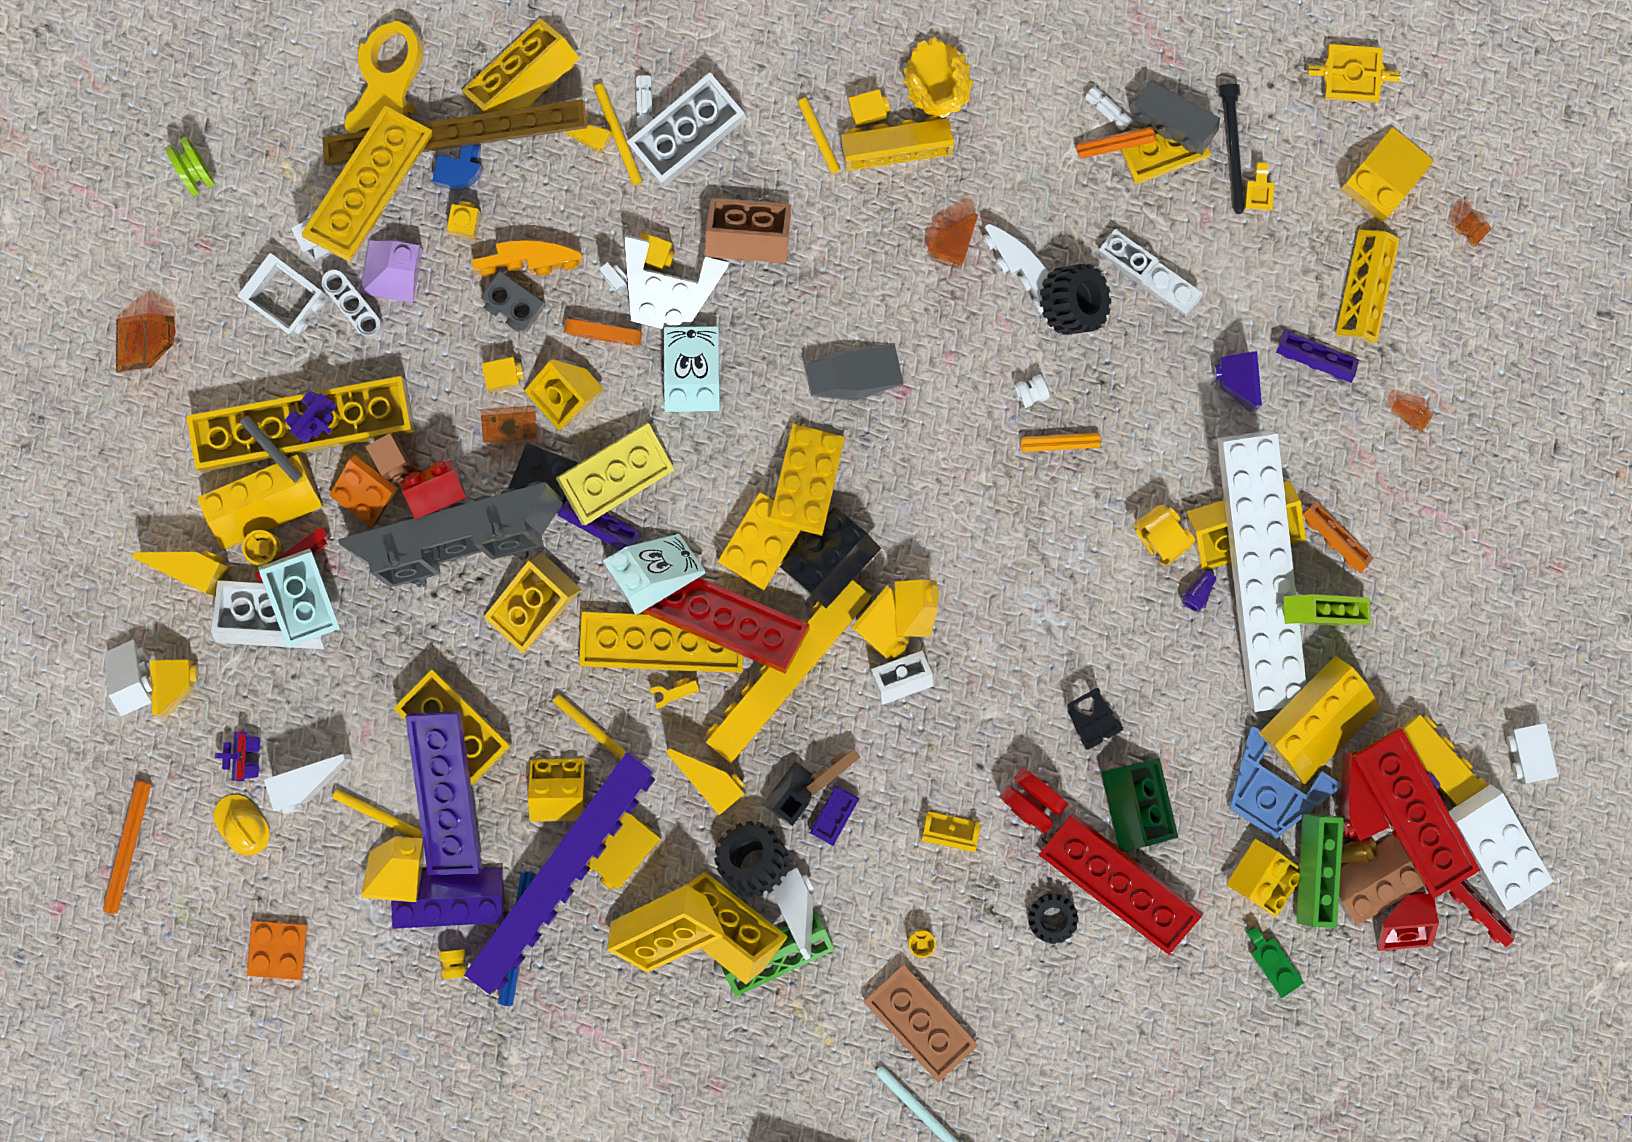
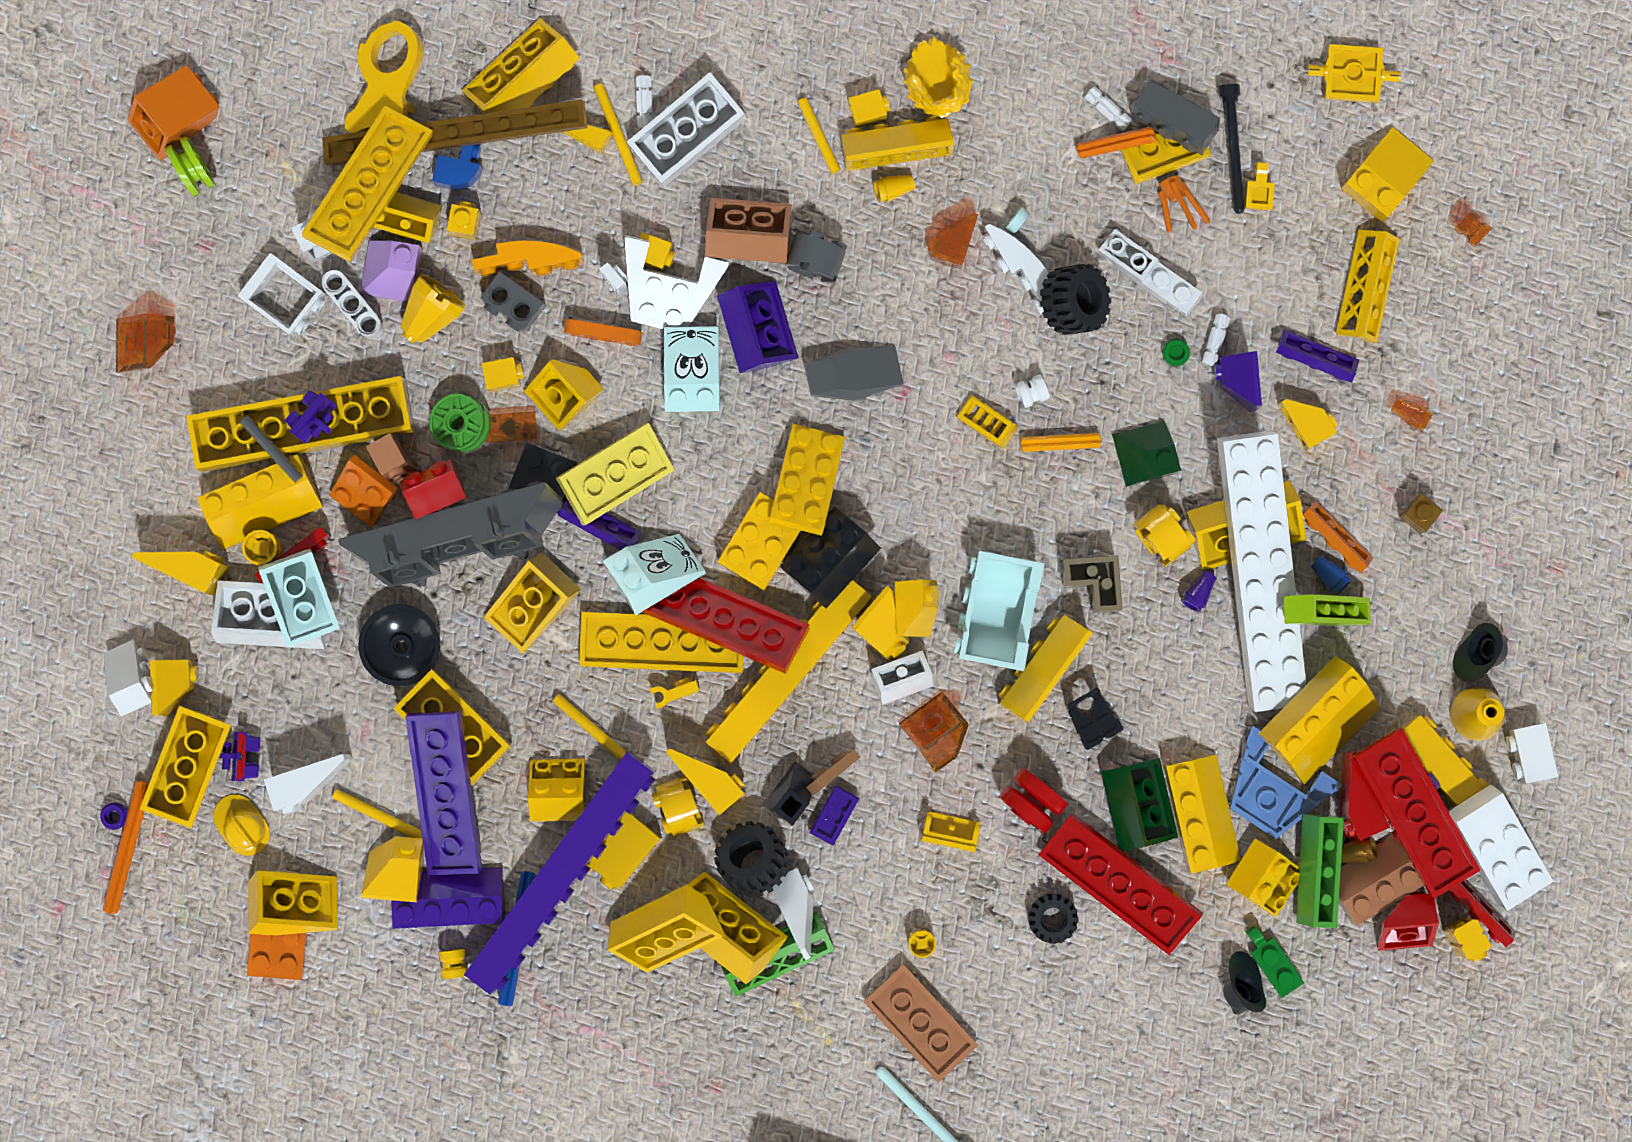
none -> dark purple plate [100,802,128,830]
none -> orange slope [127,65,220,161]
none -> yellow slope [140,706,232,829]
none -> yellow slope [248,870,338,935]
none -> black dish [358,604,441,686]
none -> yellow brick [374,192,442,243]
none -> yellow cone [400,273,466,343]
none -> bright green wheel [429,394,491,452]
none -> yellow cylinder [652,776,705,838]
none -> dark purple slope [717,281,799,373]
none -> dark grey brick [784,230,847,284]
none -> yellow cone [873,174,915,203]
none -> clear orange slope [899,691,969,773]
none -> light aqua cylinder [954,551,1044,671]
none -> yellow slope [956,395,1018,450]
none -> yellow slope [998,615,1093,723]
none -> light aqua tile [1005,207,1029,234]
none -> dark tan brick [1061,555,1123,614]
none -> dark green slope [1112,421,1182,487]
none -> orange plant [1158,175,1210,233]
none -> green tile [1162,339,1190,367]
none -> yellow slope [1163,754,1241,874]
none -> white axle [1202,313,1230,366]
none -> black piece [1223,951,1267,1015]
none -> yellow slope [1278,399,1337,451]
none -> blue cone [1311,556,1352,595]
none -> pearl gold brick [1399,493,1443,534]
none -> yellow brick [1443,917,1492,962]
none -> yellow cone [1450,686,1505,741]
none -> black piece [1453,622,1509,682]

